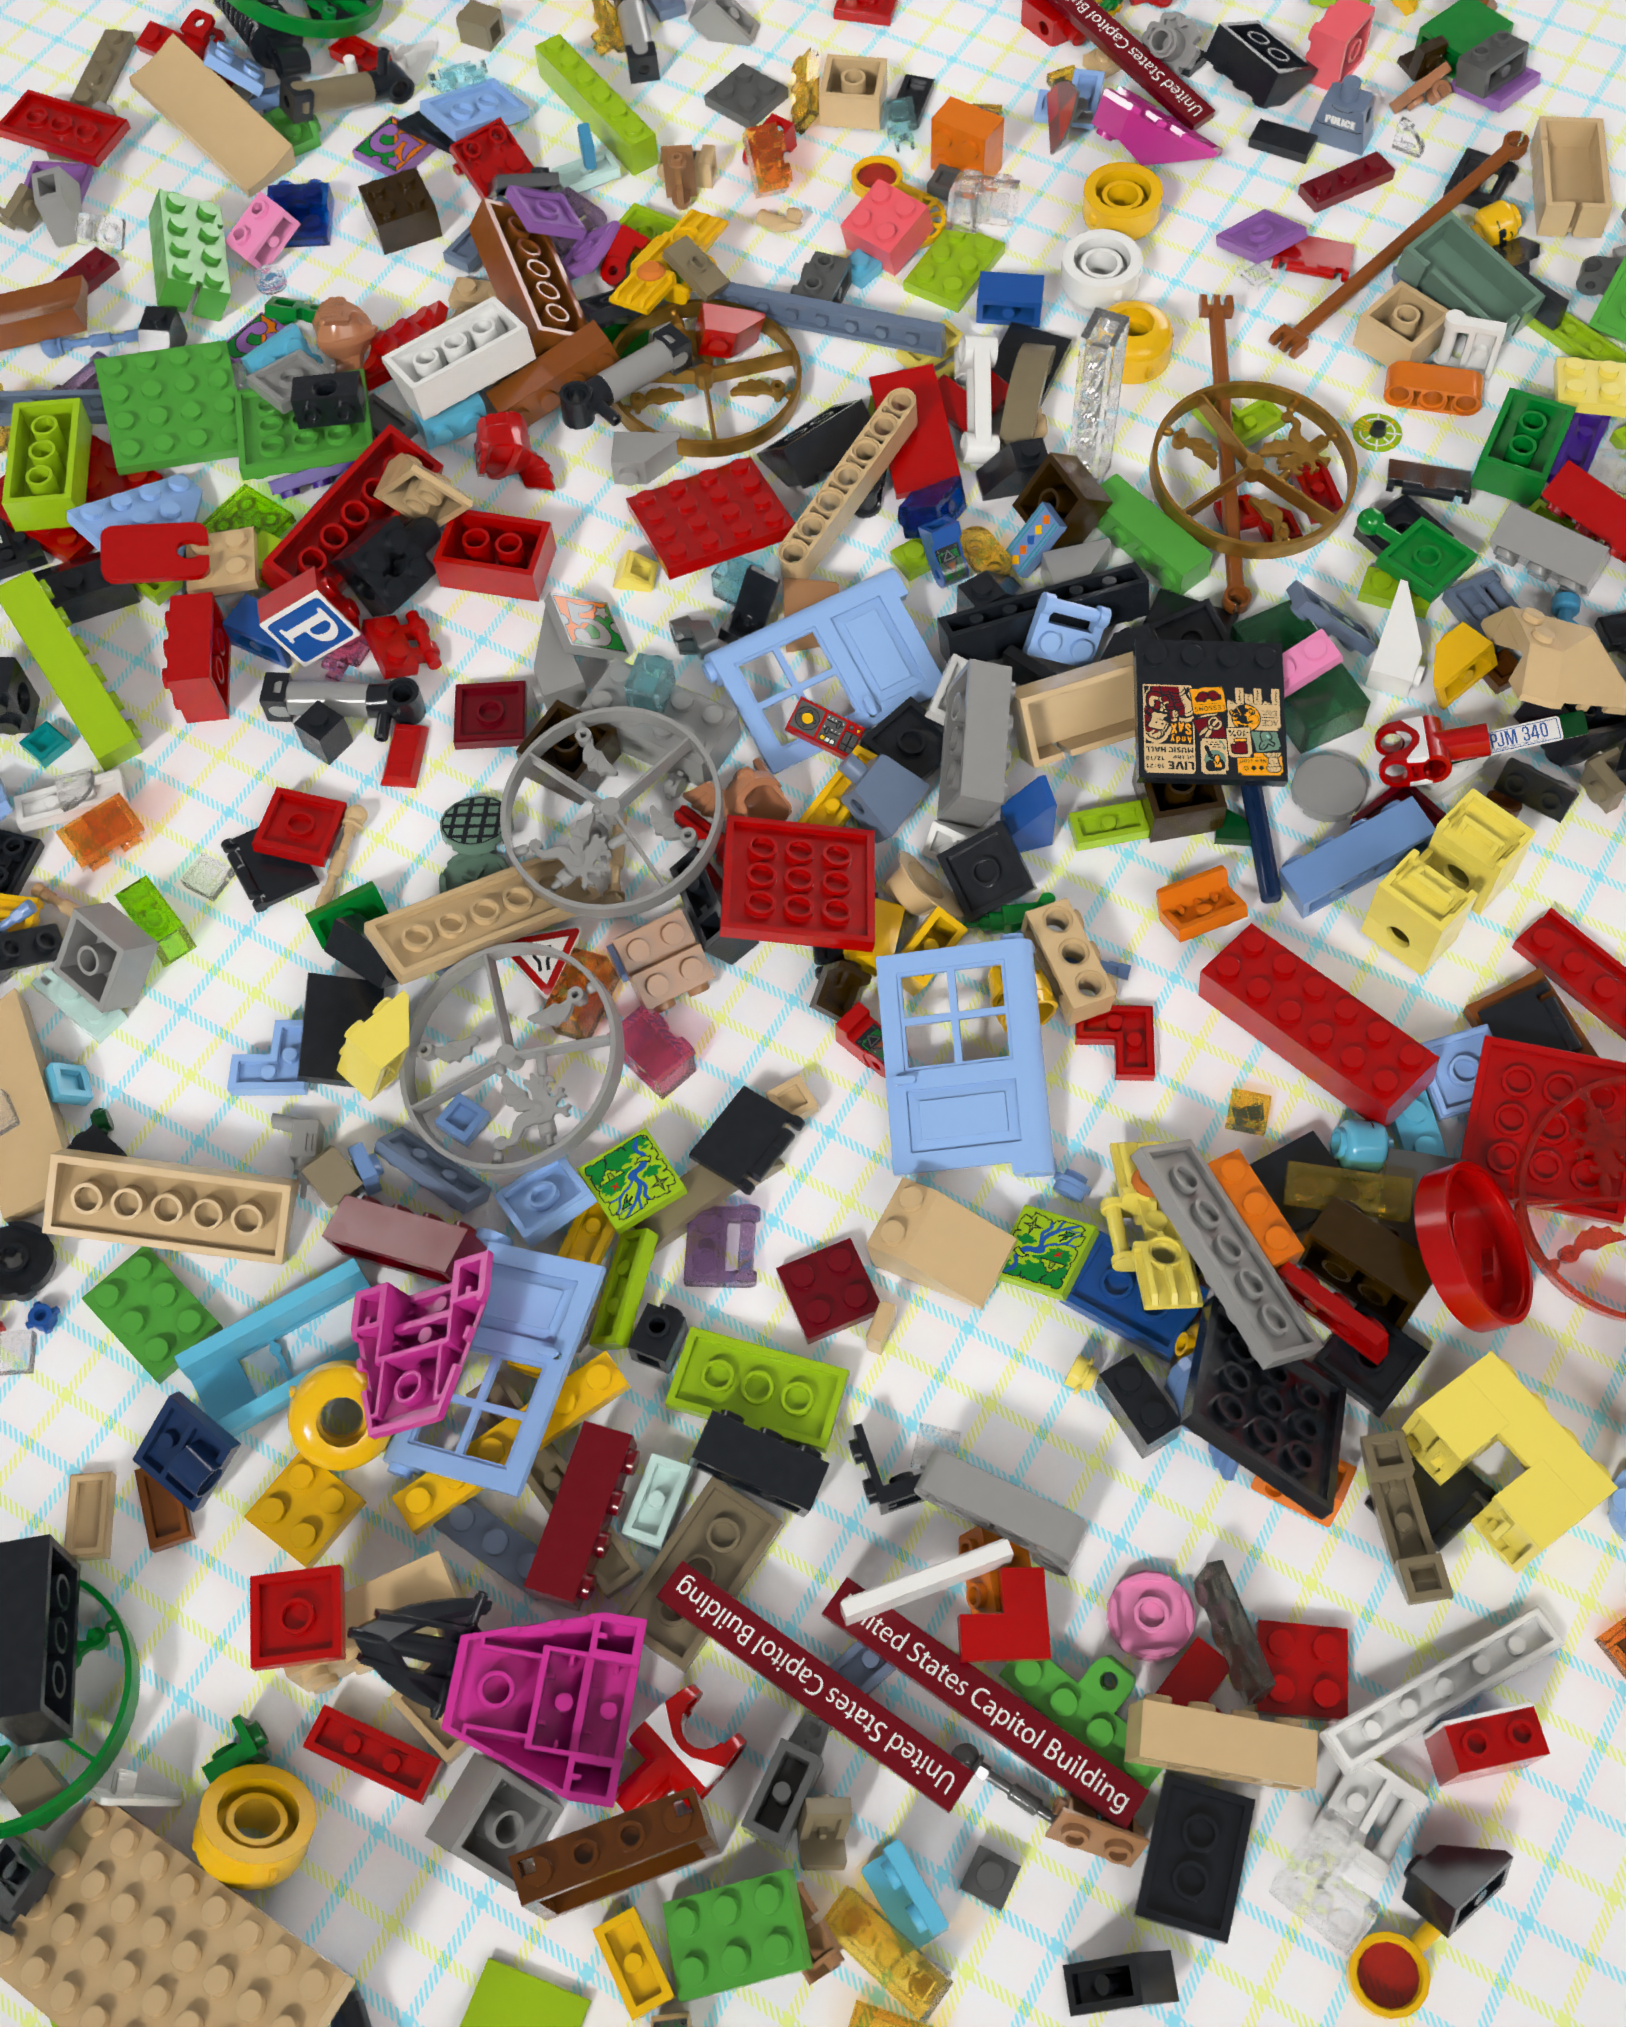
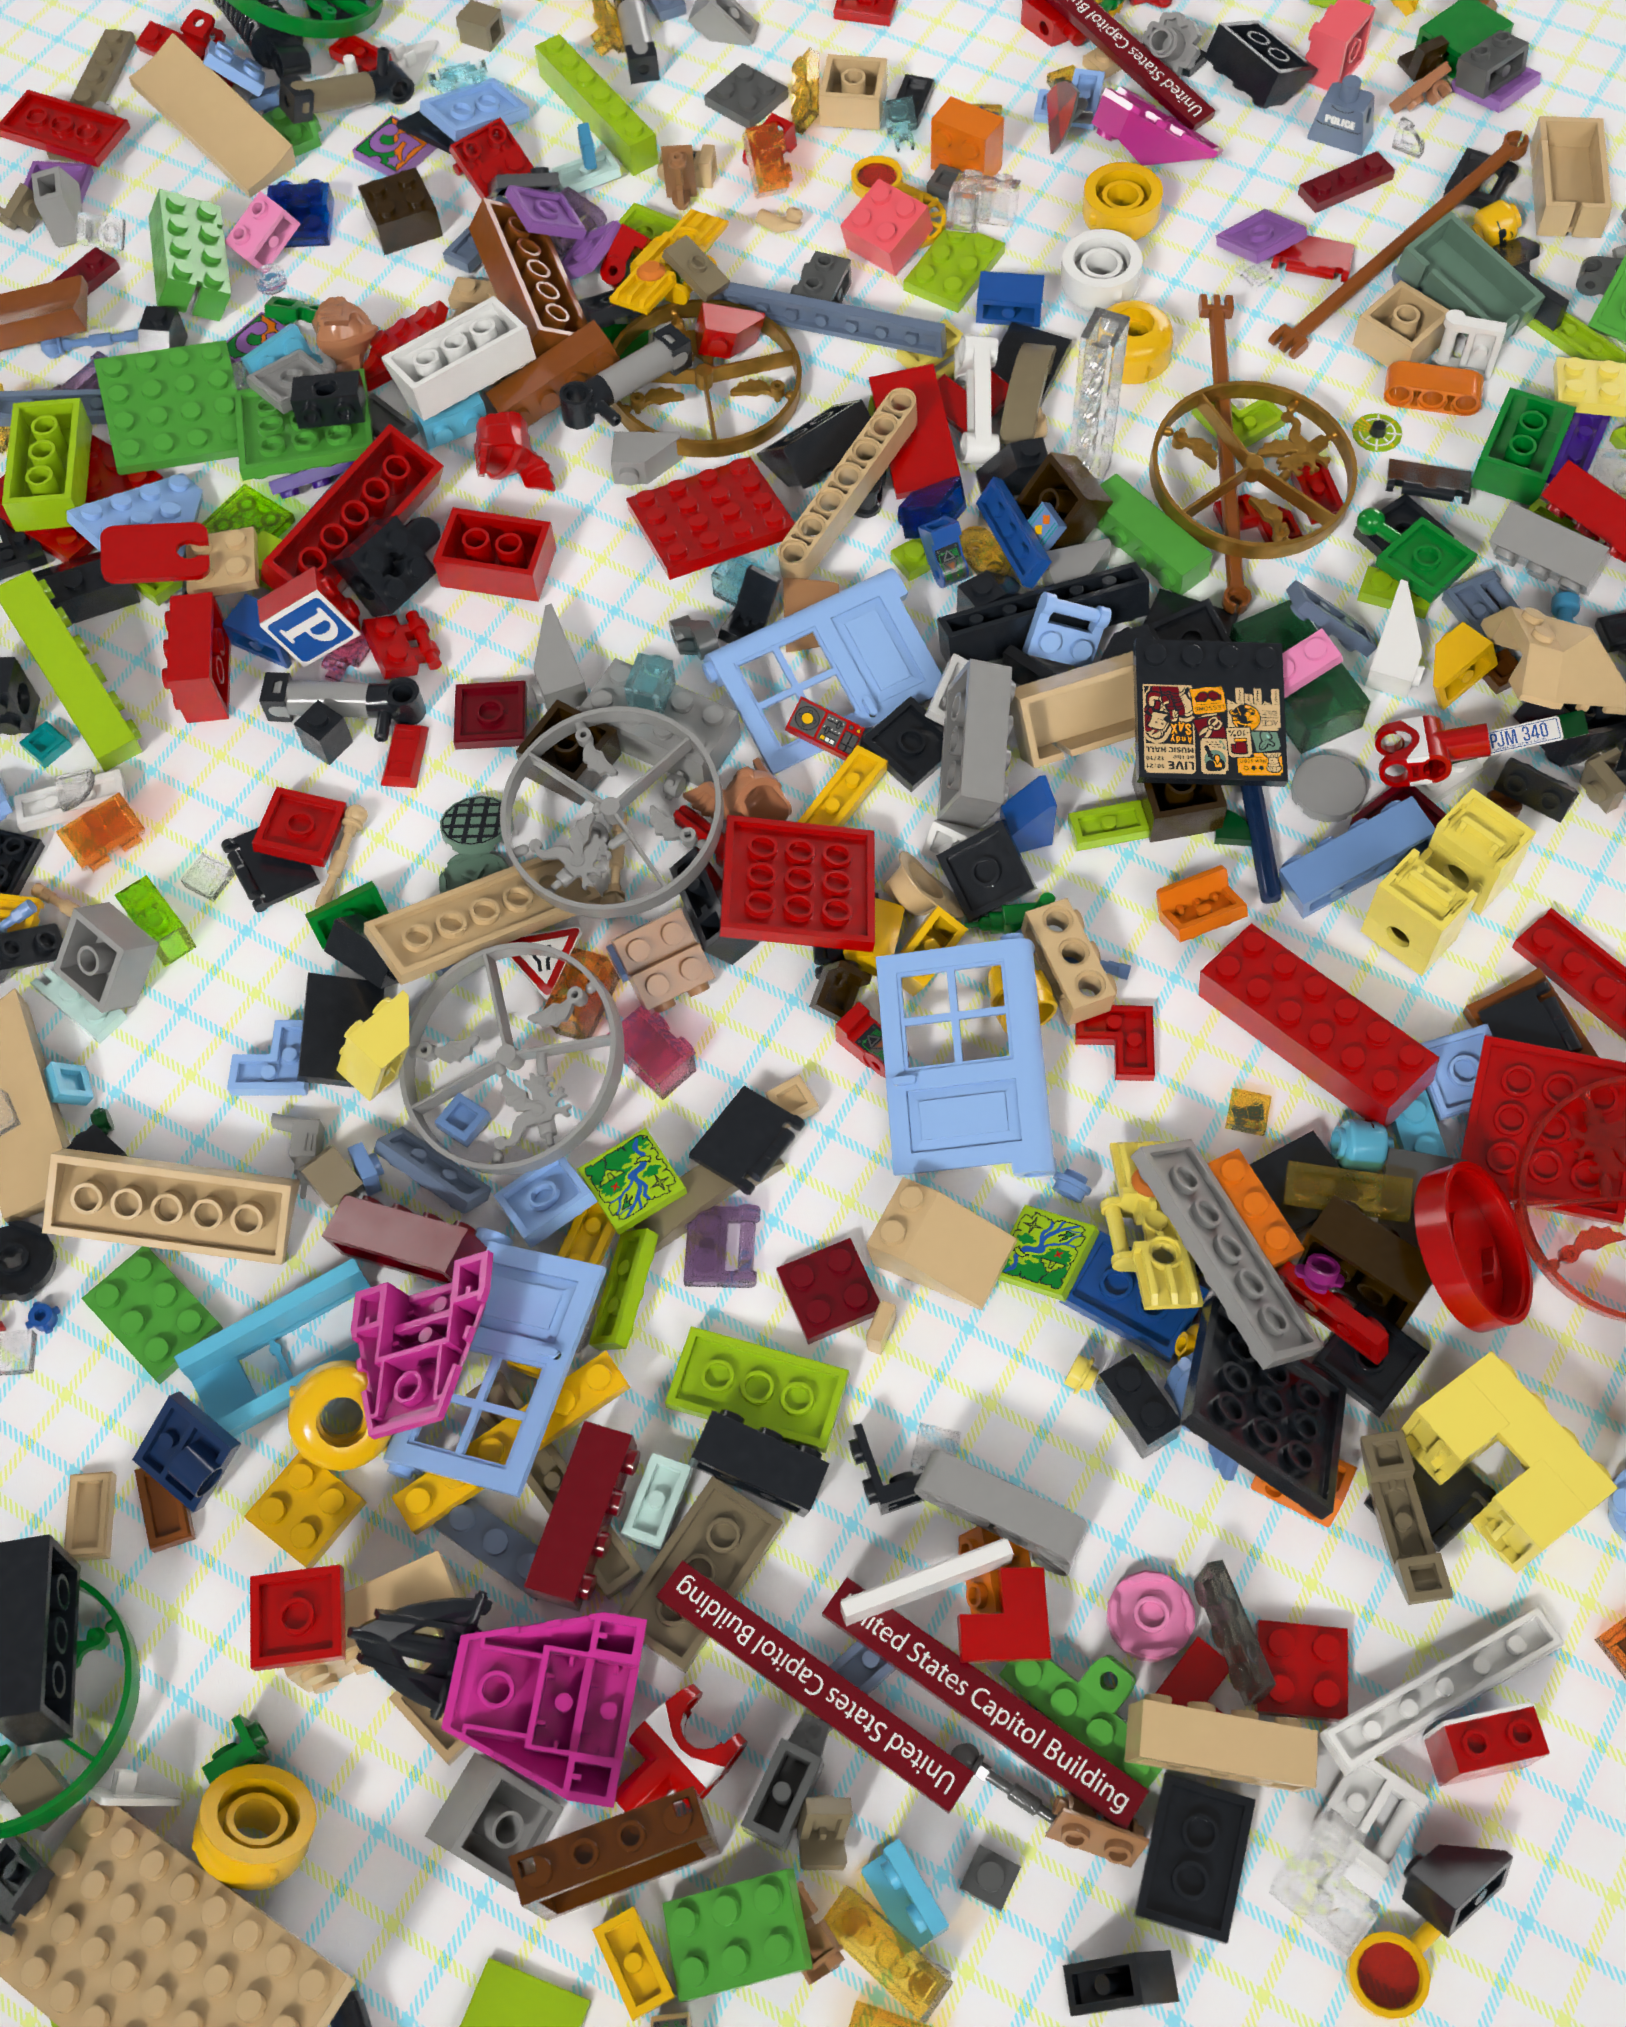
red plate [302,1704,445,1806] -> none
tan slope [373,452,474,527] -> none
tile [544,592,629,661] -> none
light yellow slope [613,549,659,592] -> none
black brick [627,1303,689,1374] -> none
sand blue torso [837,753,930,844] -> none
medium azure plate [847,248,882,290] -> none
black tile [1248,118,1318,164] -> none
none -> blue tile [976,477,1052,589]
none -> magenta plate [1294,1254,1345,1294]

